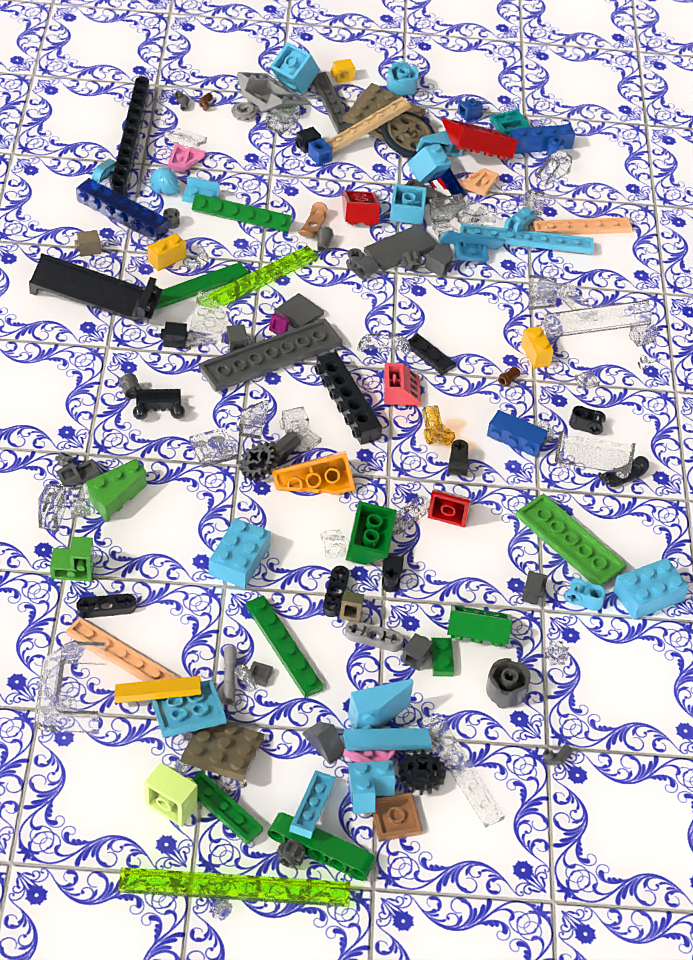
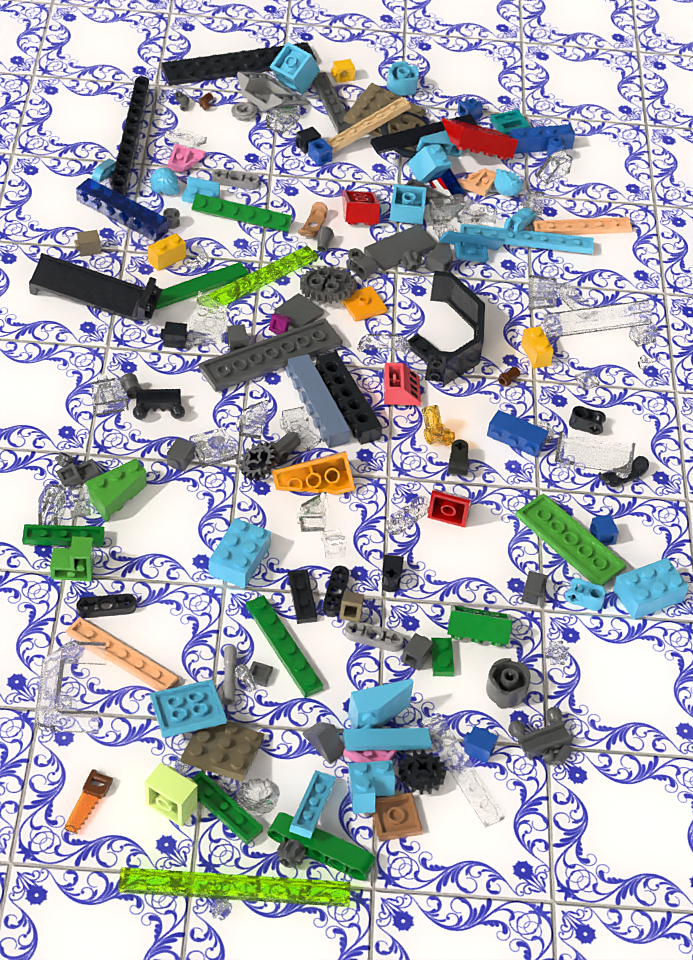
yellow tile [114,676,201,703] -> none
green slope [345,501,397,565] -> none
none -> green plate [22,524,105,547]
none -> clear orange piece [65,769,113,834]
none -> clear torso [91,374,129,417]
none -> black plate [161,42,317,86]
none -> dark grey brick [167,438,195,472]
none -> light grey beam [212,169,259,190]
none -> clear hair [236,778,280,816]
none -> sand blue brick [286,354,350,448]
none -> black tile [287,569,317,624]
none -> clear slope [296,492,329,532]
none -> dark grey gear [300,265,356,304]
none -> light orange plate [341,286,387,322]
none -> black tile [370,114,478,155]
none -> black panel [425,271,485,387]
none -> blue brick [462,726,498,764]
none -> medium azure hair [494,169,523,196]
none -> dark grey gear [508,707,574,760]
none -> blue brick [589,515,619,546]

